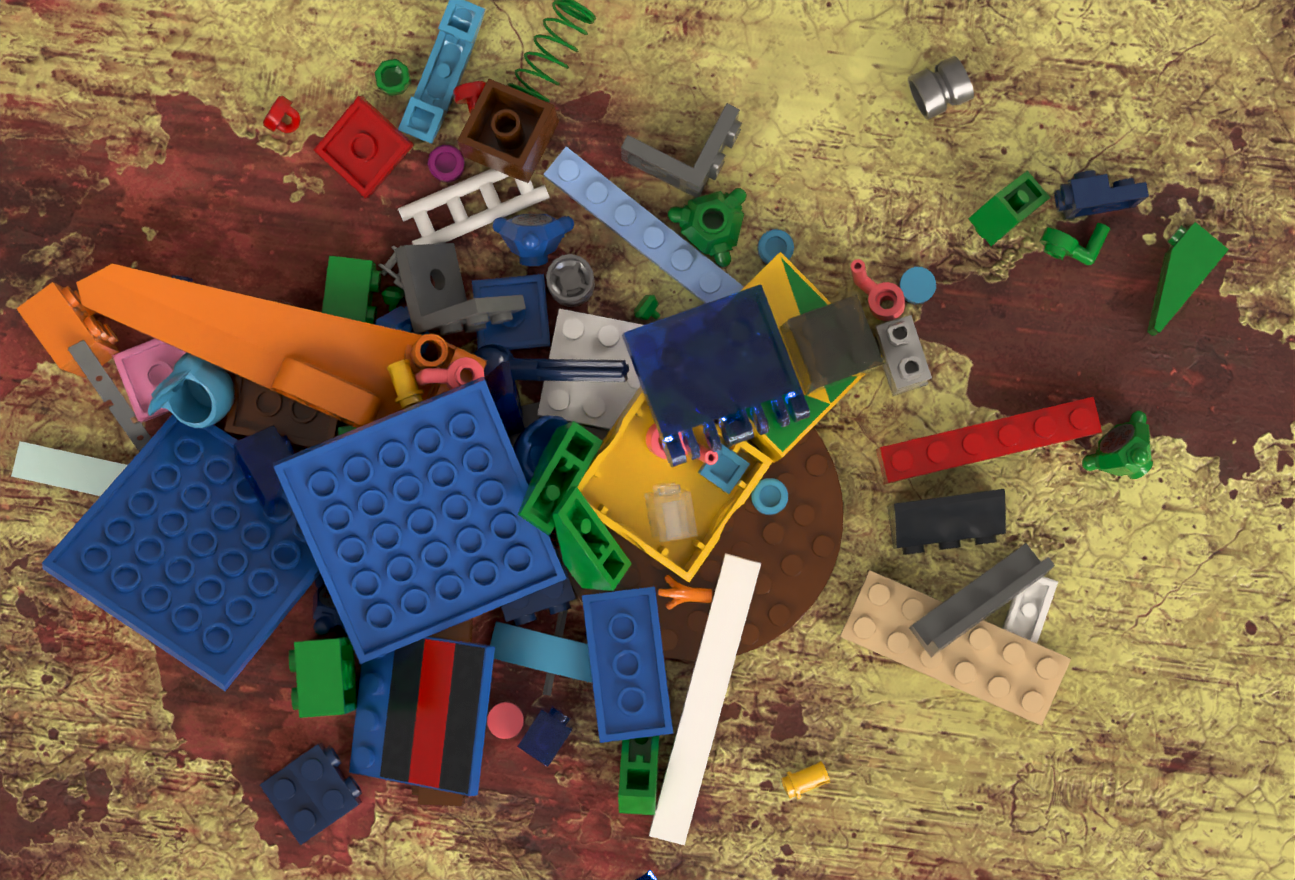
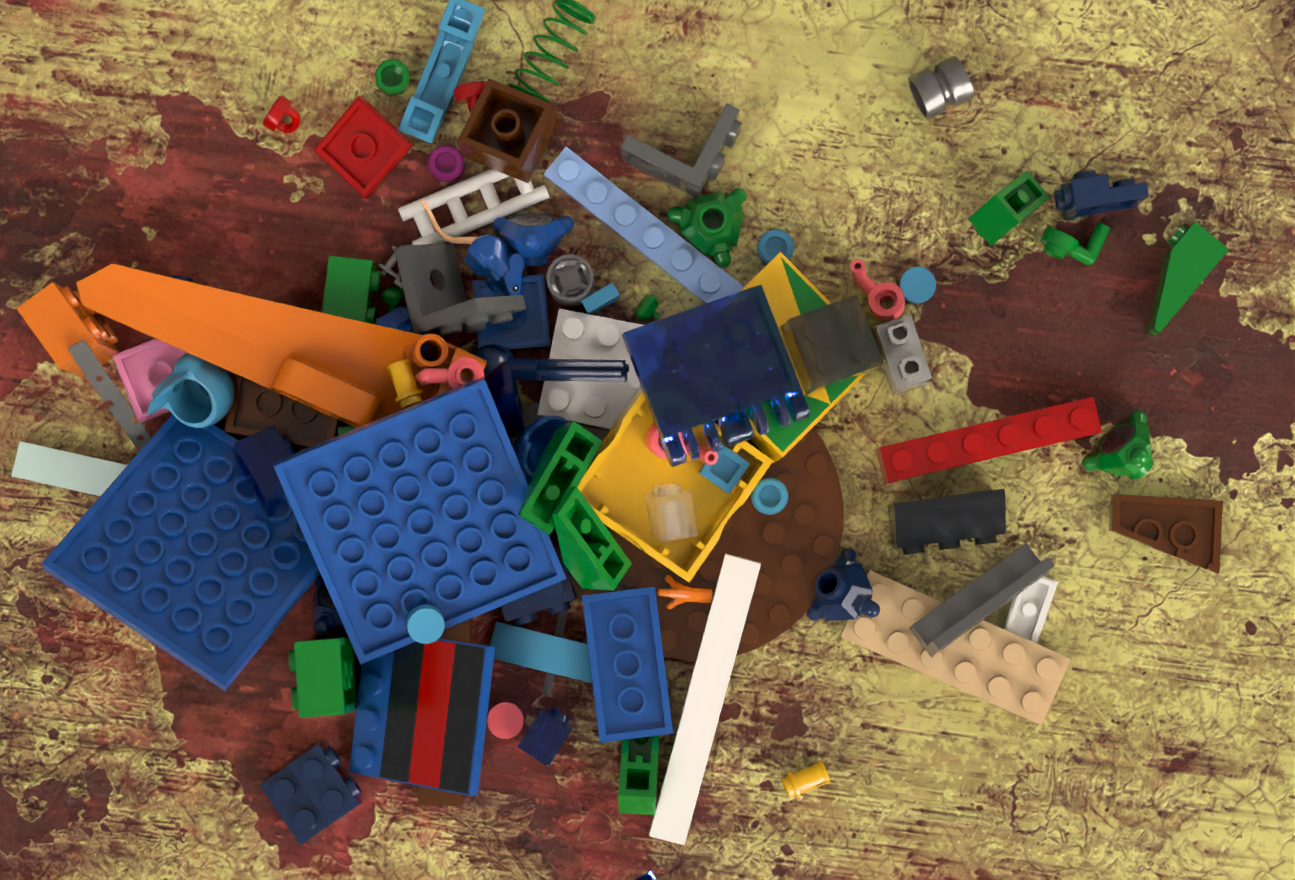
none -> dark azure tile [406,604,445,644]
none -> blue animal [420,200,525,296]
none -> dark azure tile [581,283,620,315]
none -> dark blue rock [806,548,880,621]
none -> reddish brown wing [1109,494,1223,574]

